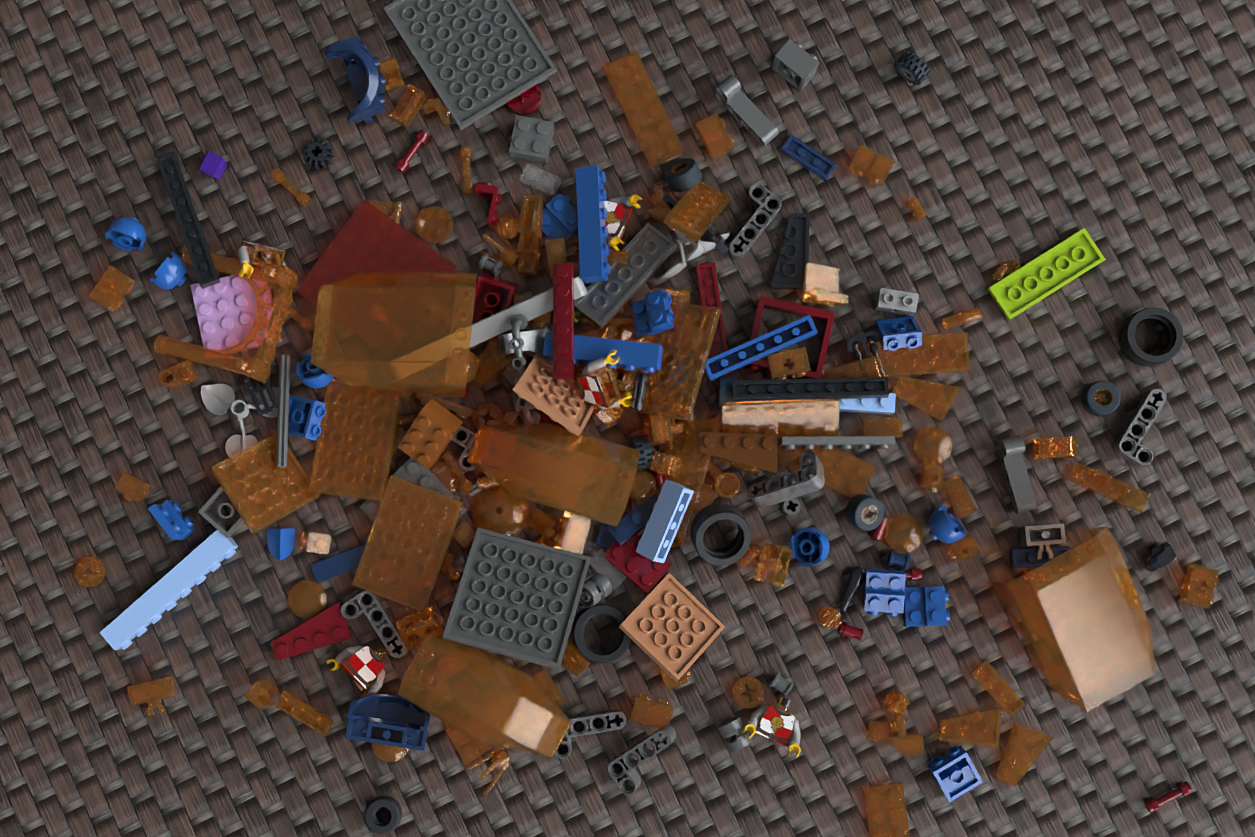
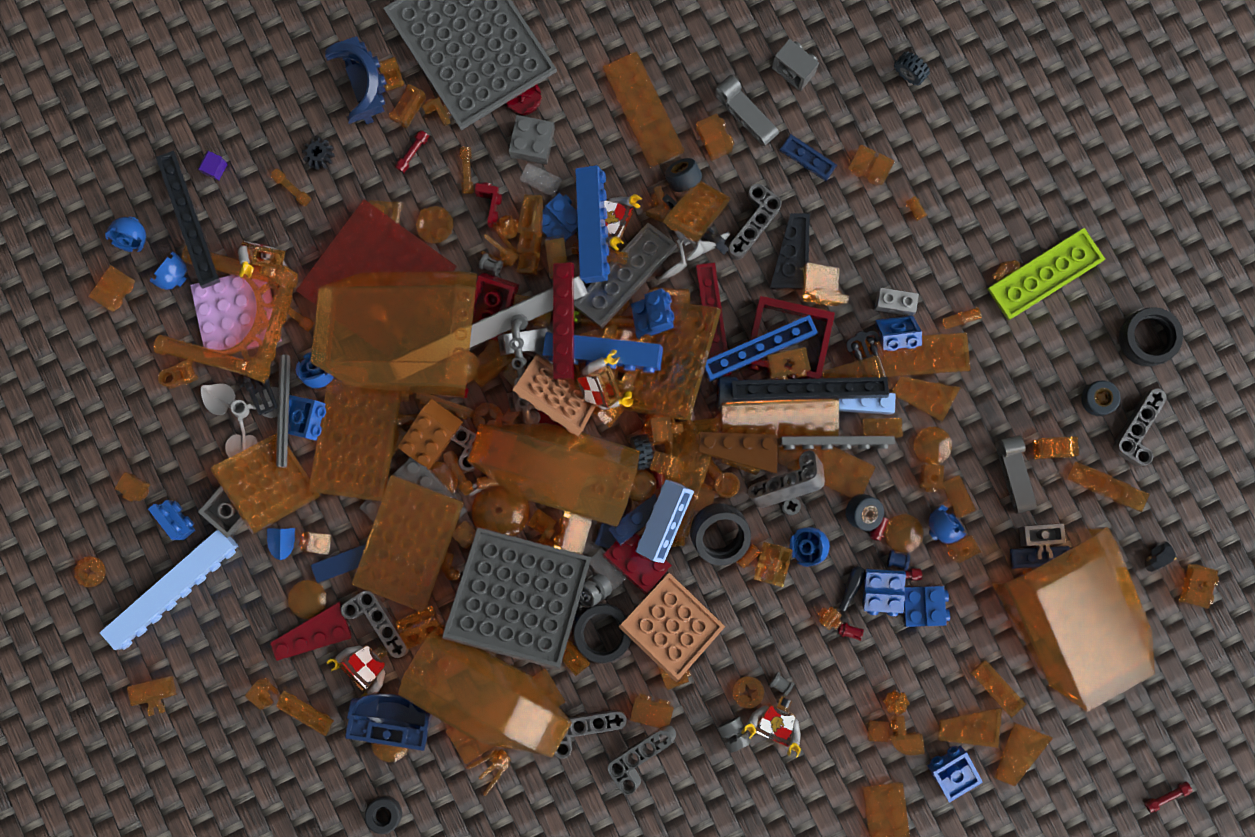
black axle [631,373,648,411] -> none

